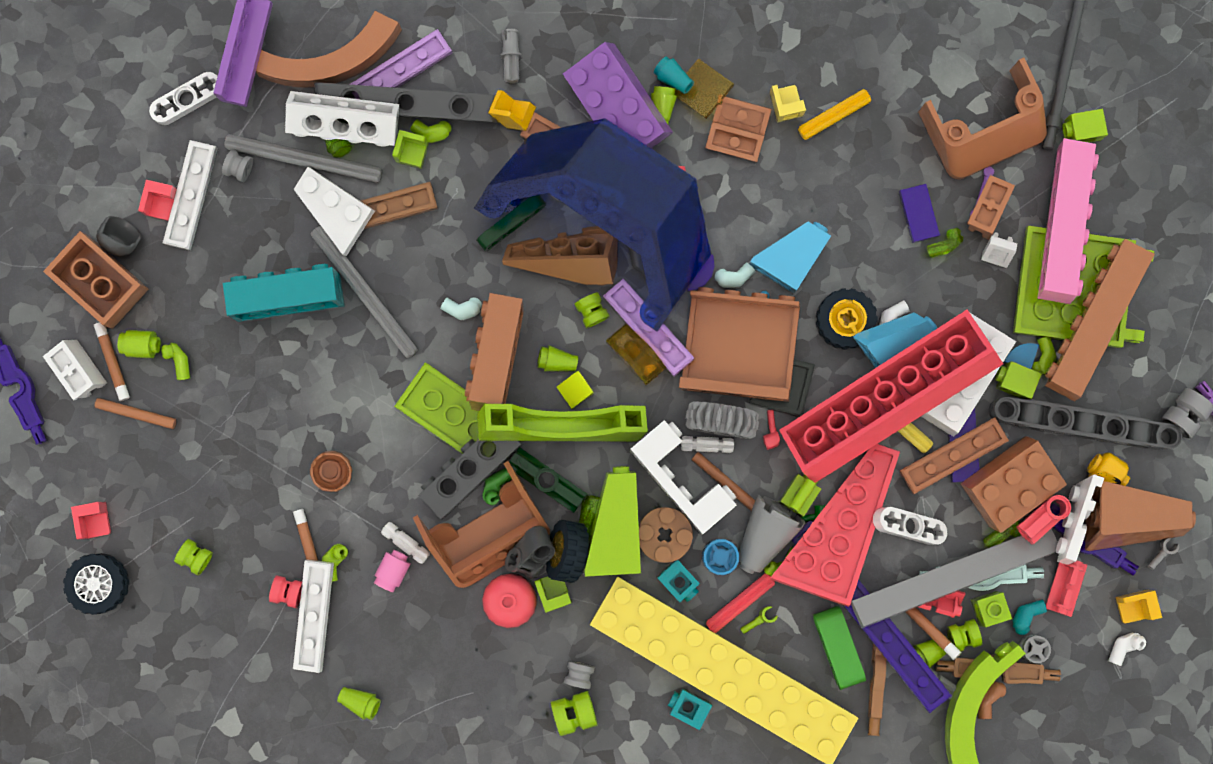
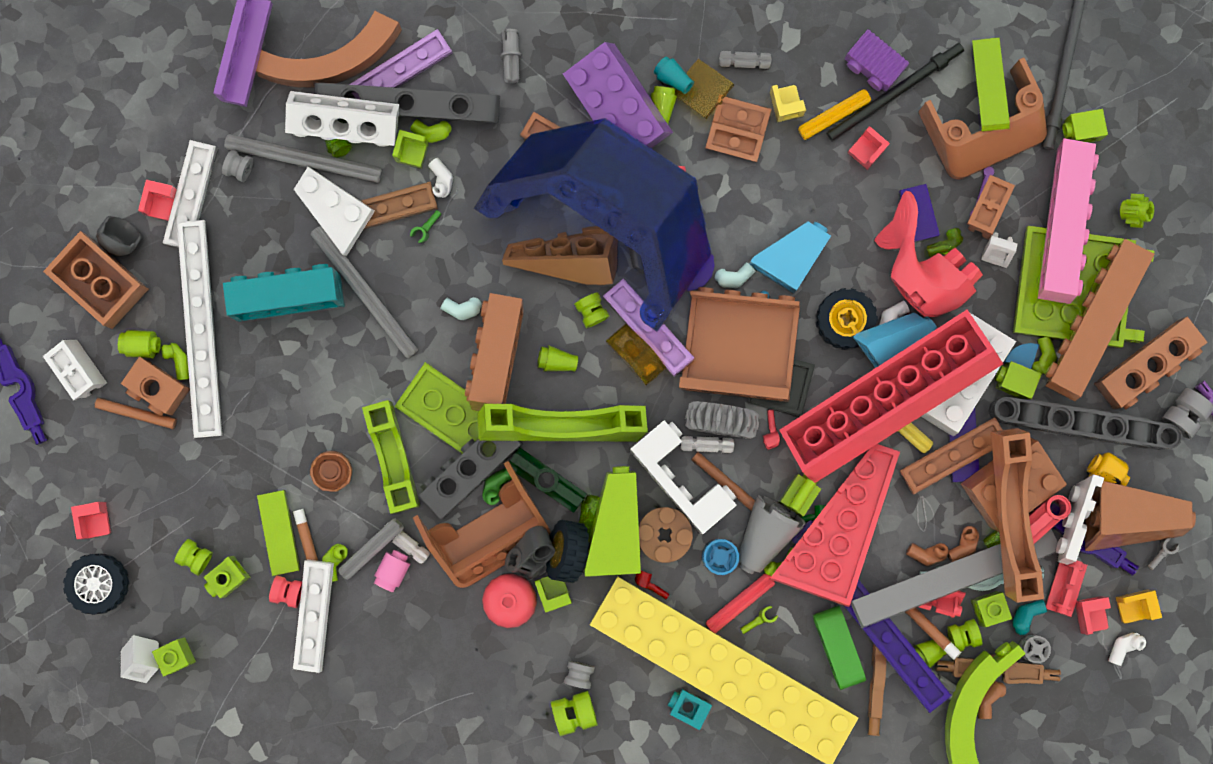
nougat bar [94,322,130,401] -> none
white beam [149,72,218,125] -> none
lime cone [337,687,381,720] -> none
dark green beam [476,193,546,251] -> none
yellow panel [488,90,536,131] -> none
neon yellow slope [557,371,594,409] -> none
teal brick [657,560,700,602] -> none
white beam [873,507,947,545] -> none
none -> nougat brick [121,357,190,416]
none -> white panel [121,635,159,683]
none -> lime brick [152,637,196,677]
none -> white tile [177,220,223,438]
none -> lime brick [204,556,250,599]
none -> lime tile [257,490,300,576]
none -> light grey axle [338,518,404,580]
none -> lime arch [362,400,421,514]
none -> bright green hand [410,210,441,243]
none -> white arm [428,158,453,198]
none -> red hand [635,571,669,599]
none -> light grey axle [719,51,772,69]
none -> pearl dark grey bar [827,43,964,141]
none -> medium lavender brick [845,29,909,92]
none -> coral panel [847,126,890,170]
none -> coral hips [874,191,983,317]
none -> nougat arm [906,543,949,566]
none -> nougat arm [948,526,979,562]
none -> lime tile [972,38,1010,131]
none -> nougat arch [991,428,1044,603]
none -> coral panel [1075,596,1111,635]
none -> nougat brick [1094,316,1208,410]
none -> lime gear [1120,194,1154,228]

